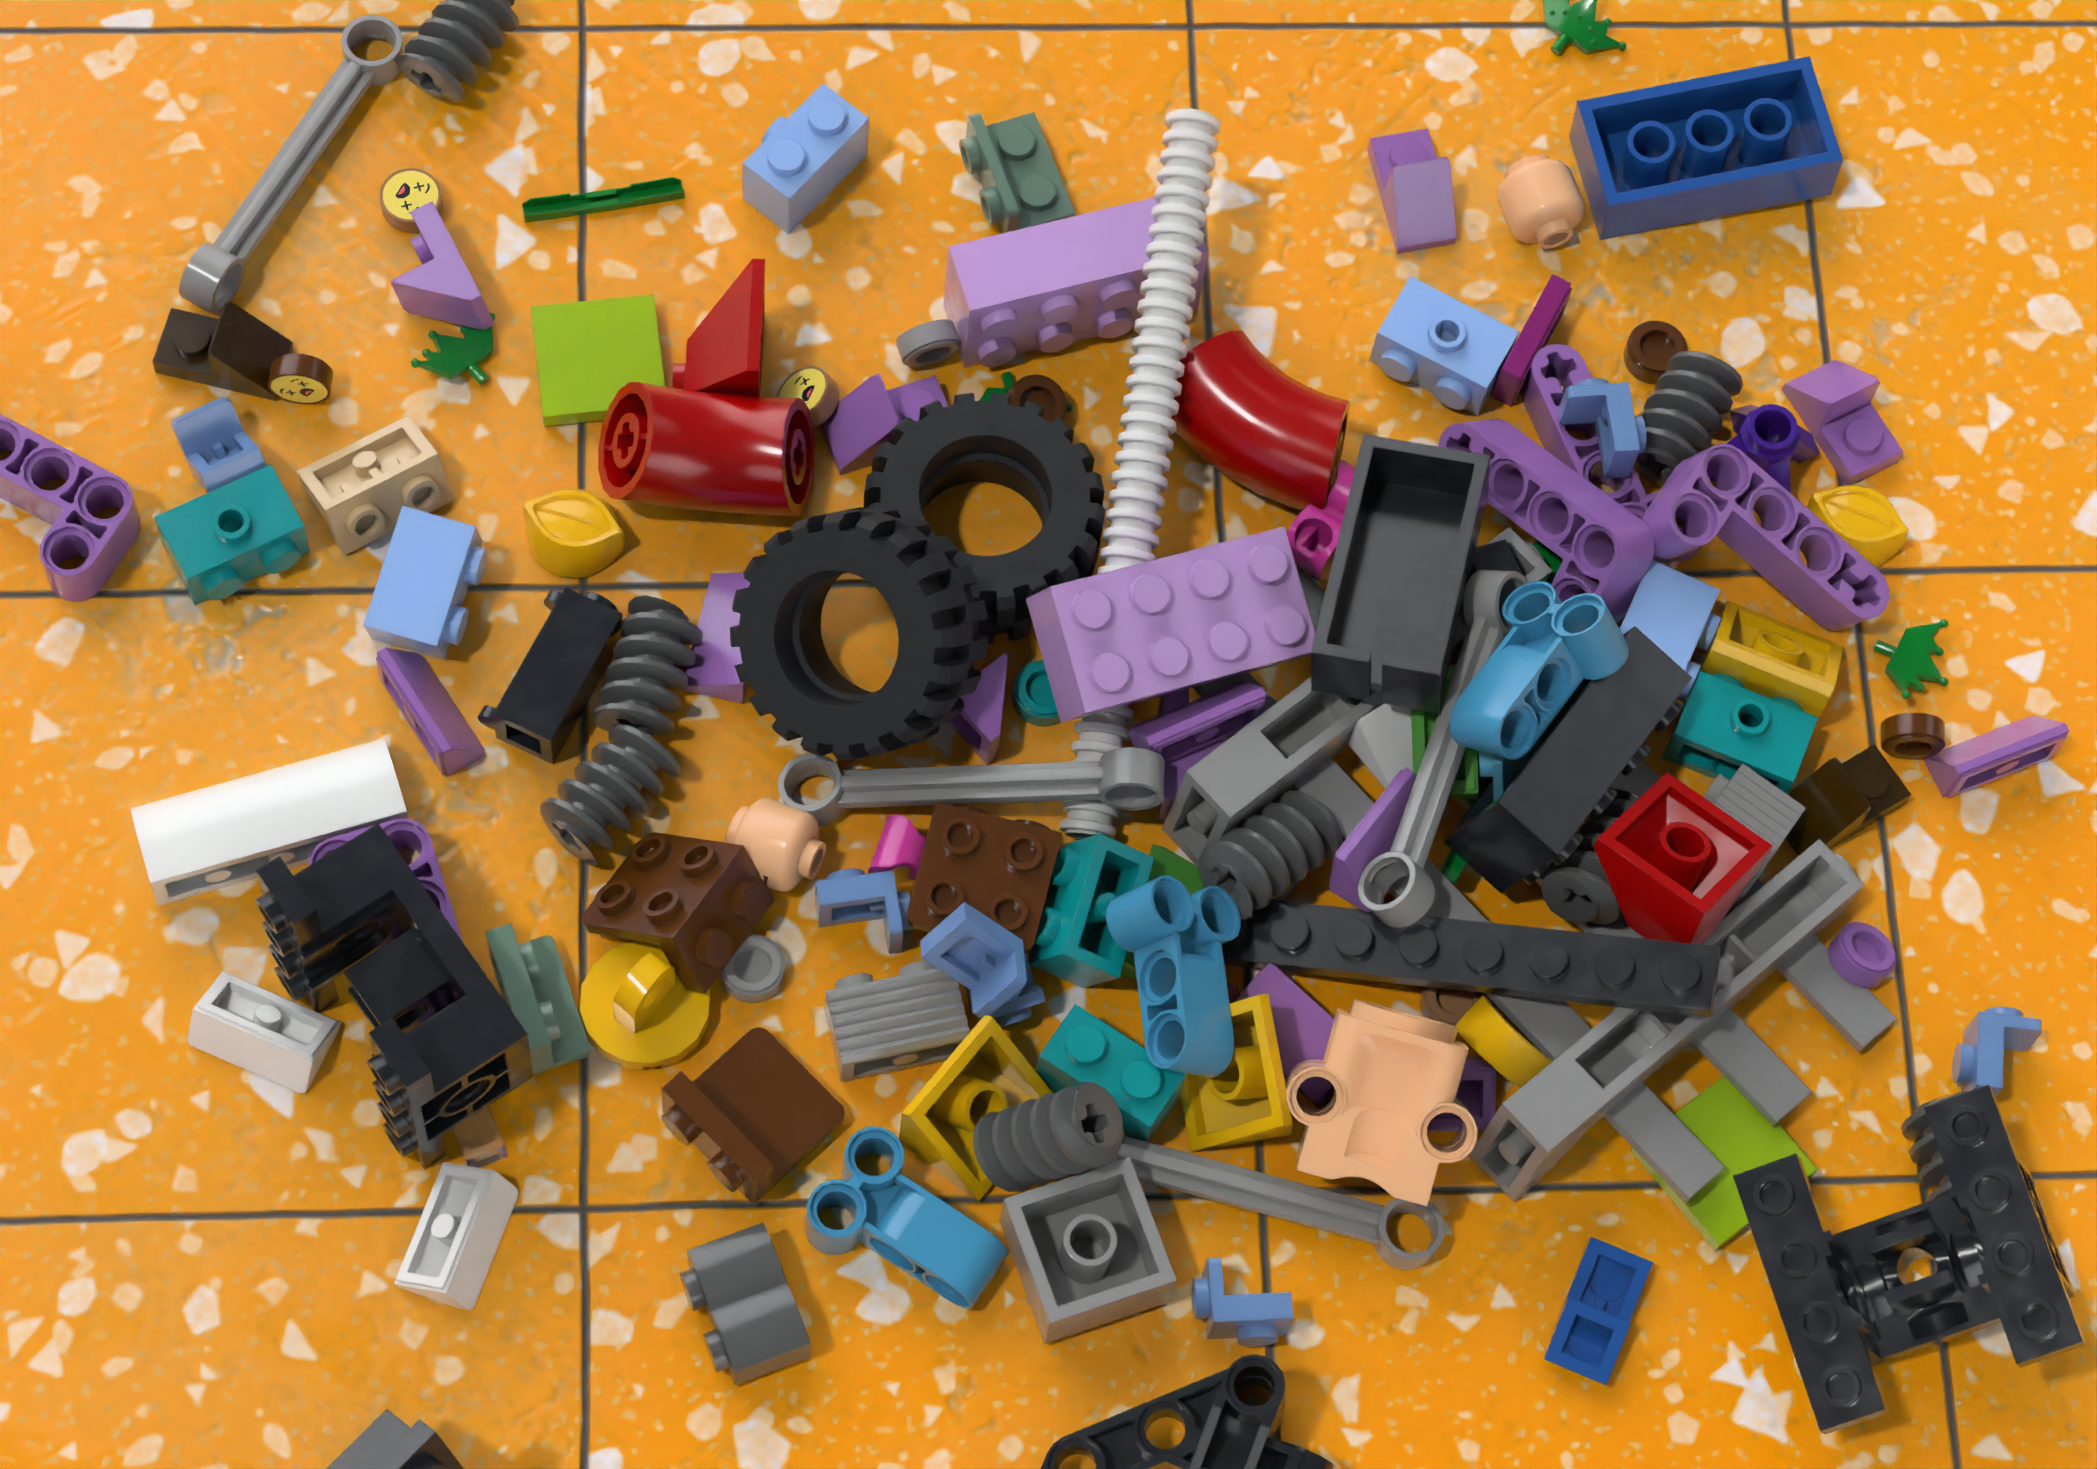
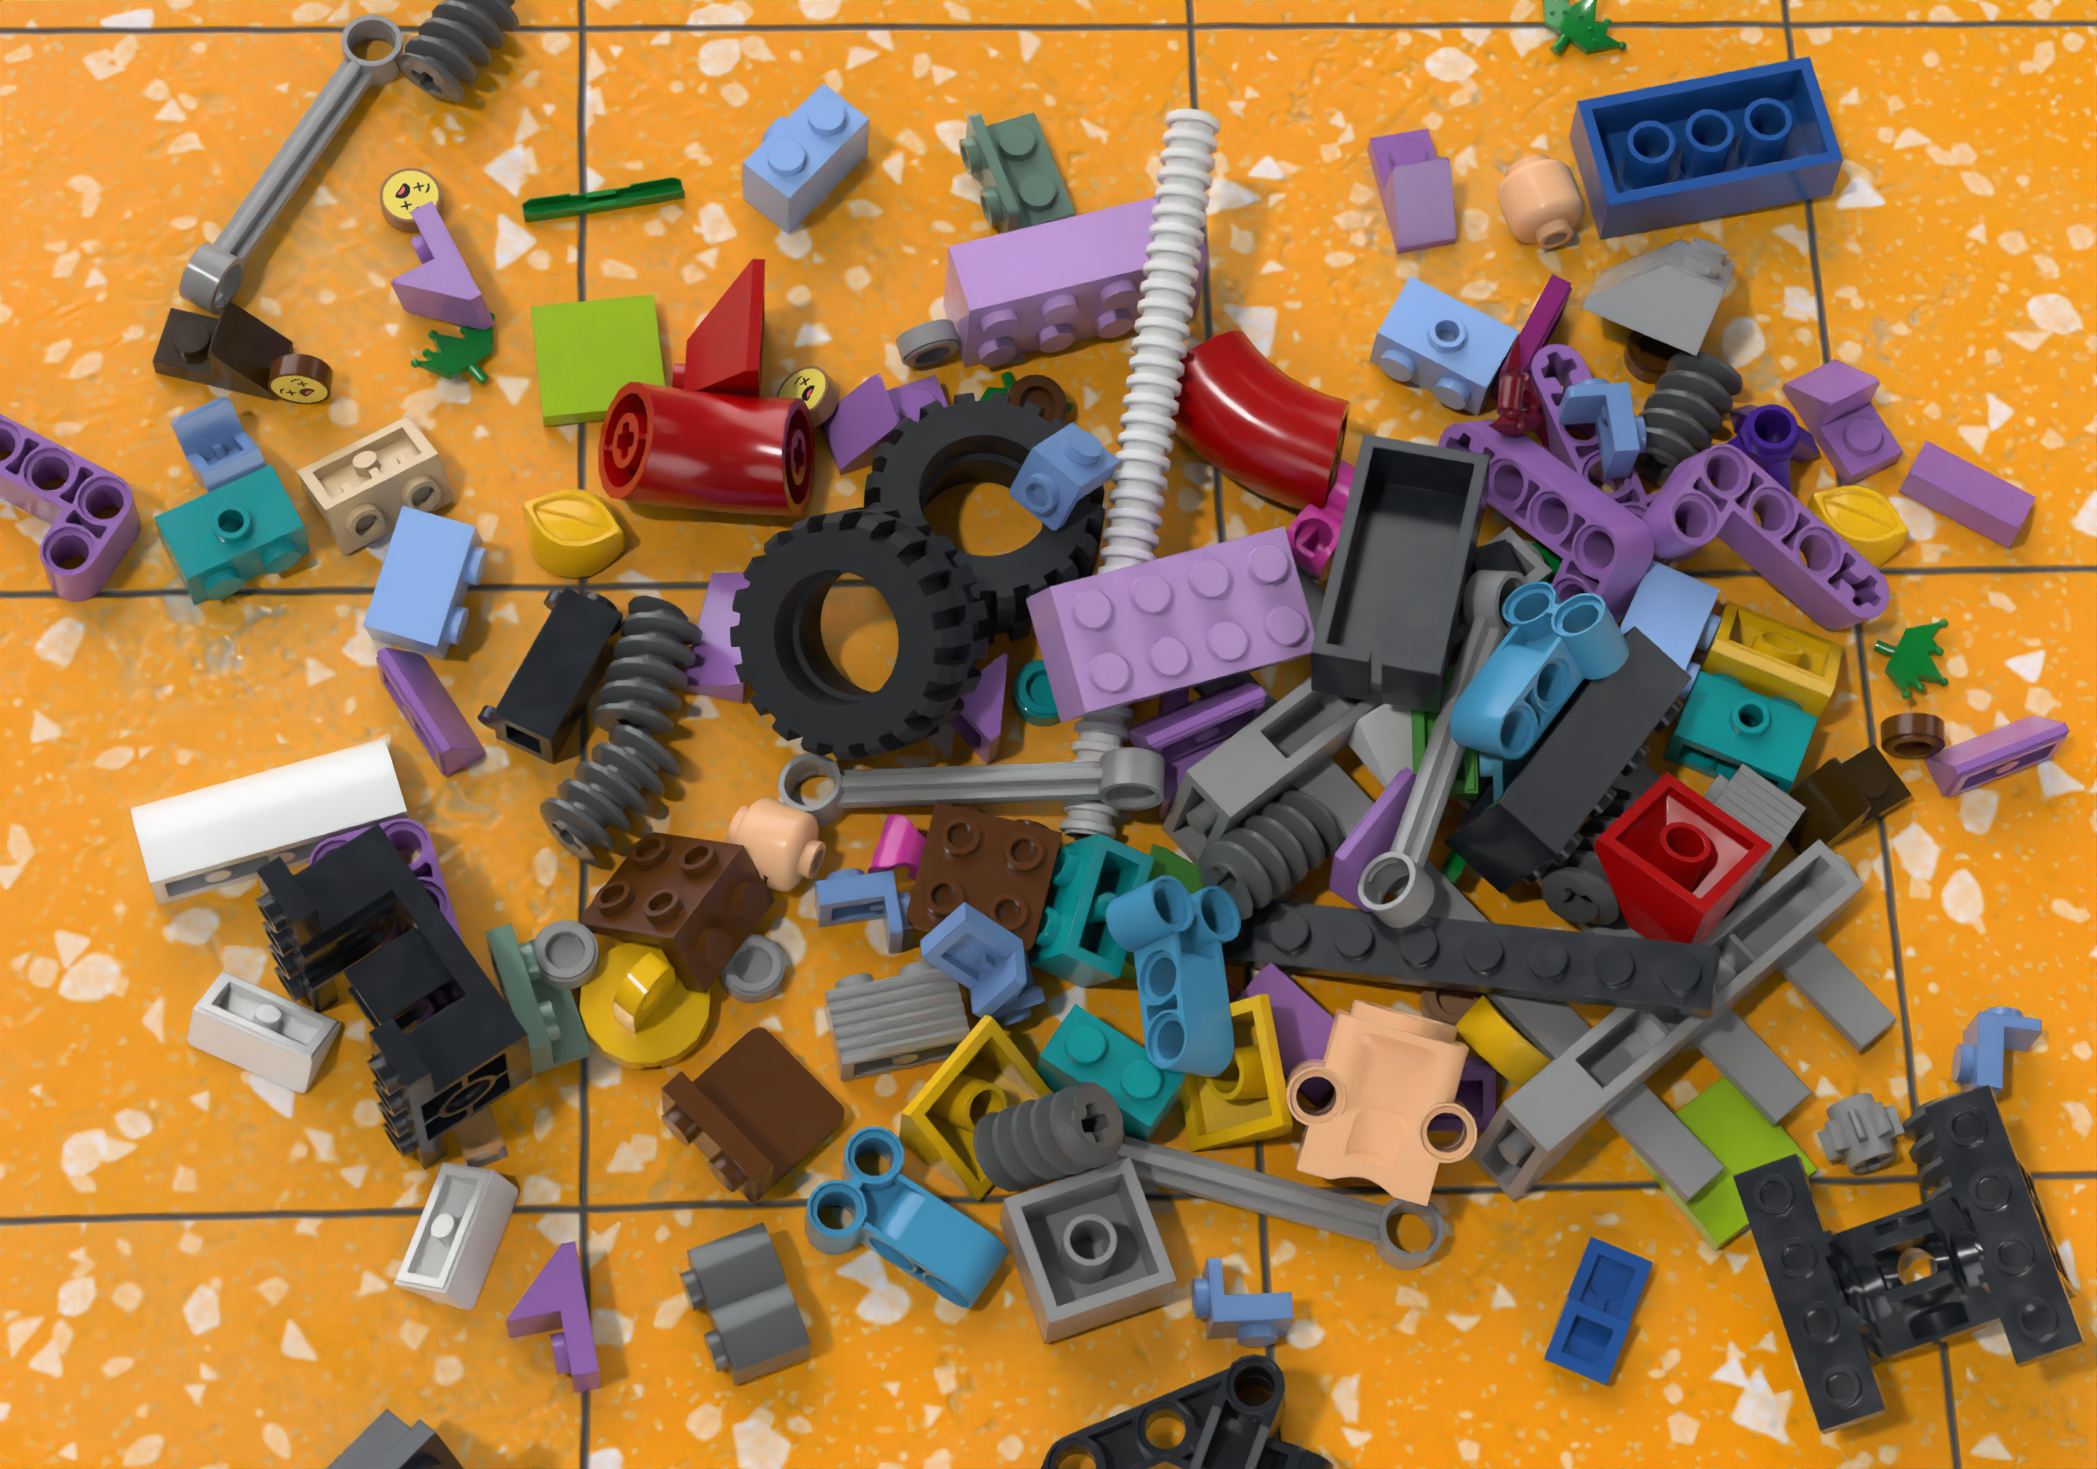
medium lavender tile [1828,922,1896,988] -> none
none -> medium lavender slope [506,1241,601,1393]
none -> light grey tile [532,920,599,990]
none -> medium blue bracket [1009,422,1120,531]
none -> dark red piece [1488,334,1549,451]
none -> light grey slope [1582,238,1737,356]
none -> light grey gear [1817,1093,1906,1174]
none -> medium lavender slope [1898,440,2036,549]

